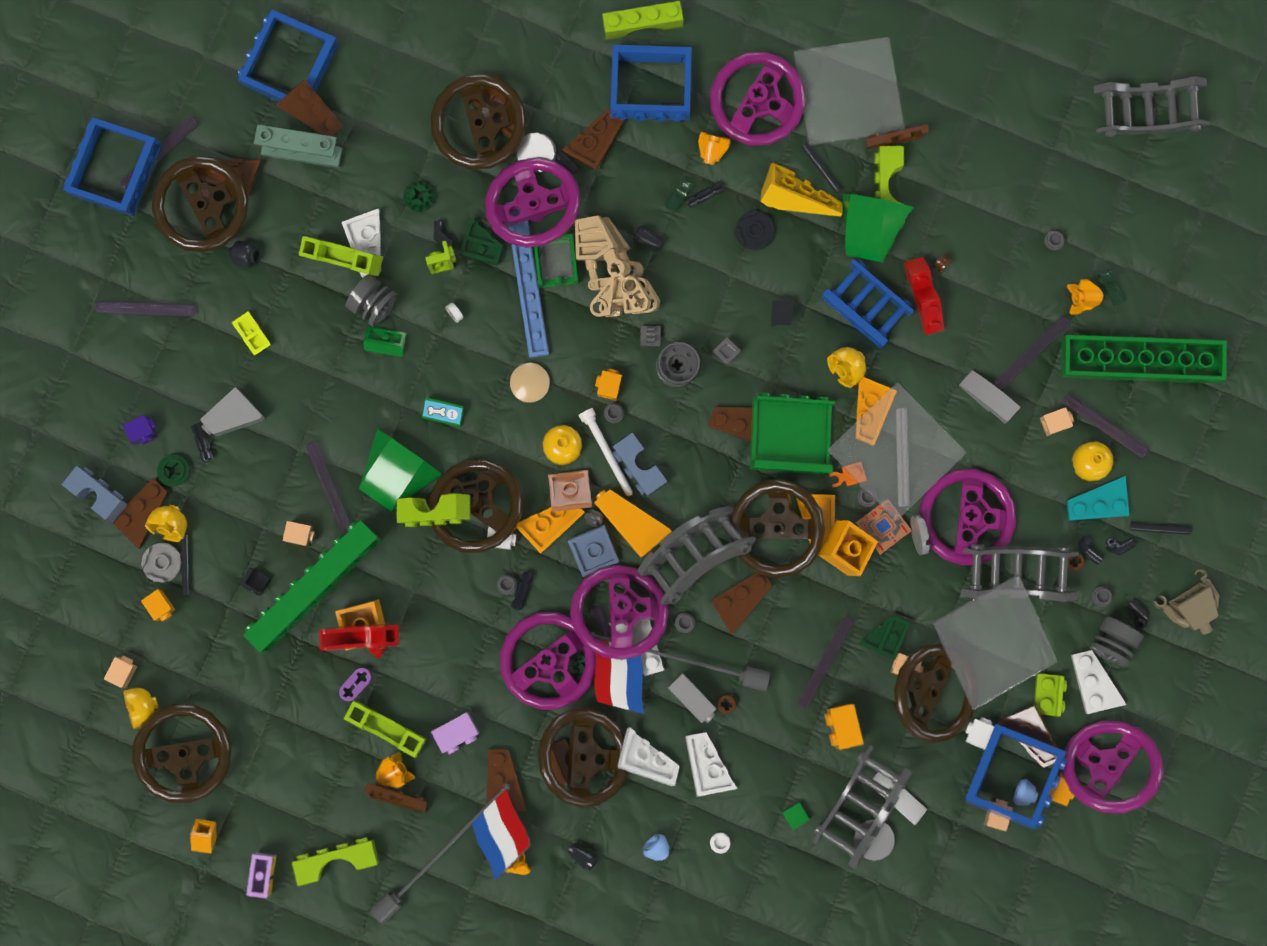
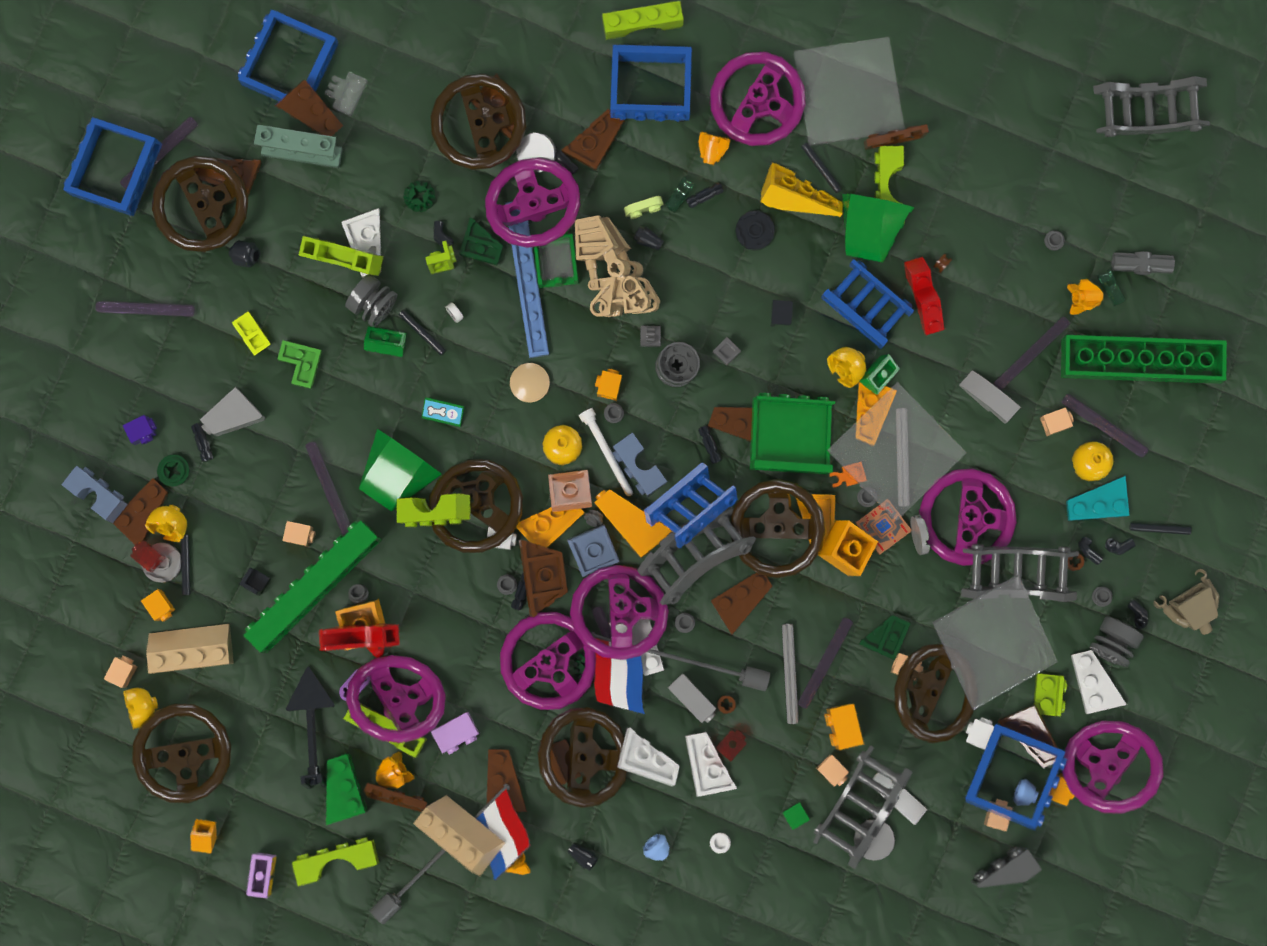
none -> clear red brick [130,541,166,573]
none -> tan slope [146,624,234,674]
none -> bright green plate [278,340,322,389]
none -> black piece [286,667,335,789]
none -> clear hinge [325,72,368,116]
none -> green wedge [326,753,368,825]
none -> magenta piece [346,655,446,743]
none -> dark grey plate [348,584,369,604]
none -> black bar [399,309,446,356]
none -> tan slope [414,795,505,876]
none -> reddish brown wing [519,540,568,617]
none -> yellowish green plate [624,196,663,219]
none -> blue fence [644,462,738,549]
none -> black axle [698,425,722,464]
none -> clear red brick [715,730,747,762]
none -> light grey axle [782,624,798,724]
none -> light nougat brick [816,754,849,787]
none -> green slope [860,354,900,395]
none -> dark grey slope [971,846,1042,888]
none -> dark grey piece [1111,252,1175,275]

